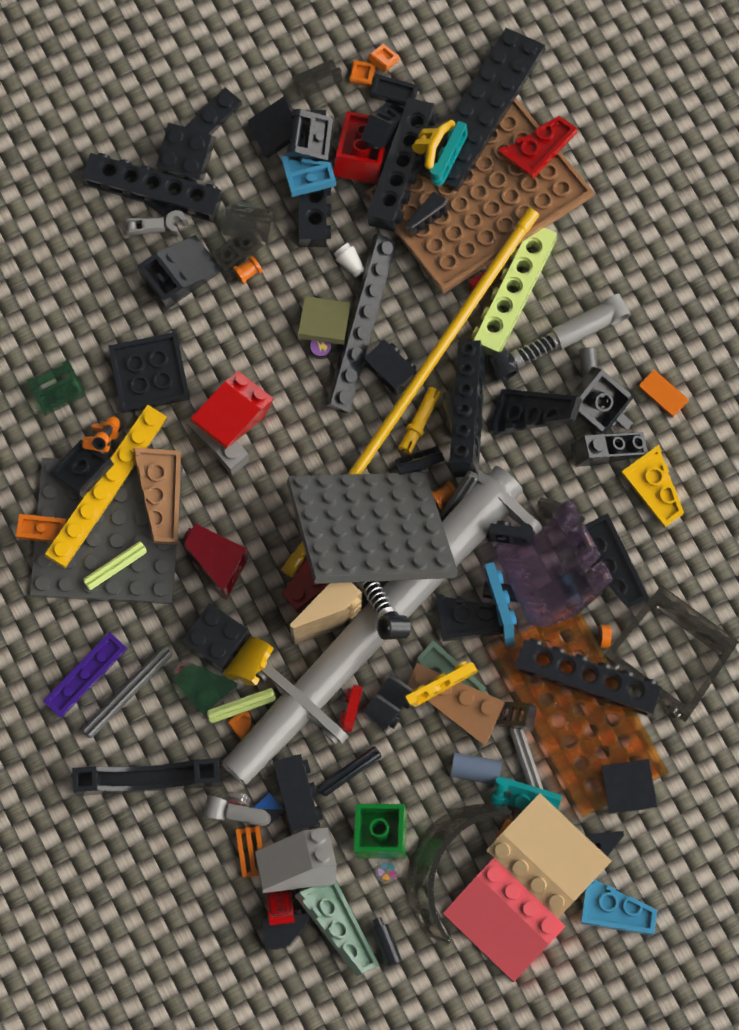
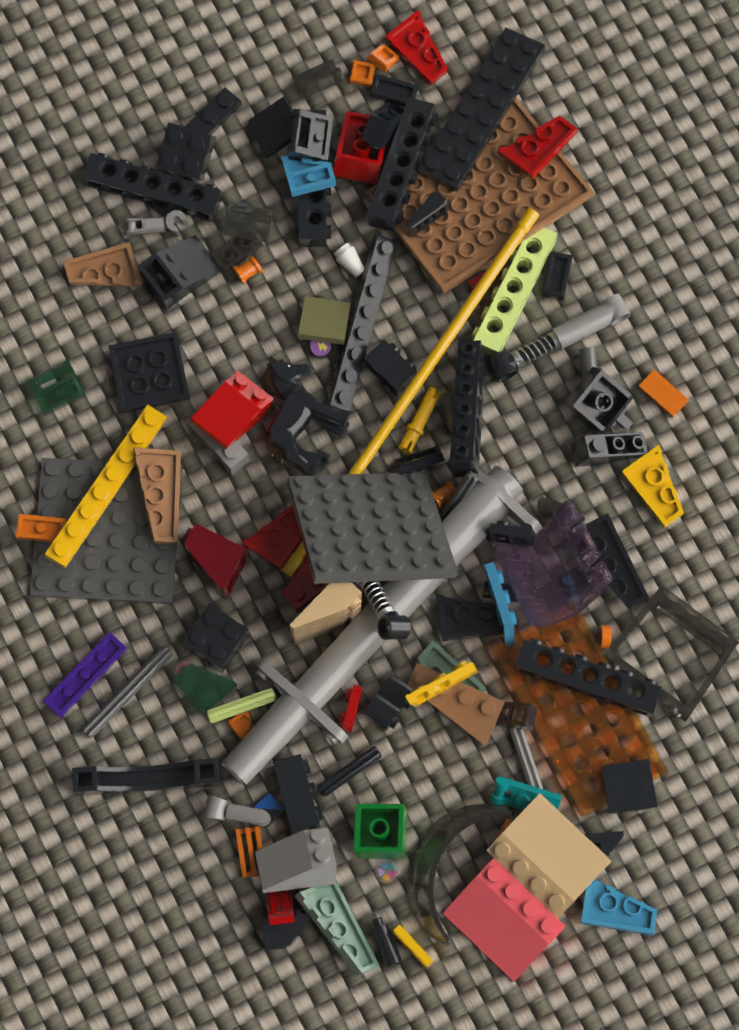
black tile [49,440,114,498] -> none
orange piece [82,416,122,453] -> none
yellowish green axle [83,542,147,590] -> none
yellow slope [223,636,274,685] -> none
clear tile [226,792,251,807] -> none
yellow piece [412,120,455,169] -> none
teal plate [430,121,468,186] -> none
sand blue brick [450,752,502,785] -> none
black wing [488,389,582,435] -> none
none -> medium nougat wing [63,242,143,287]
none -> red wing [241,505,302,570]
none -> black animal [264,356,353,476]
none -> red wing [385,10,448,86]
none -> yellow tile [393,924,433,968]
none -> black tile [541,251,573,301]

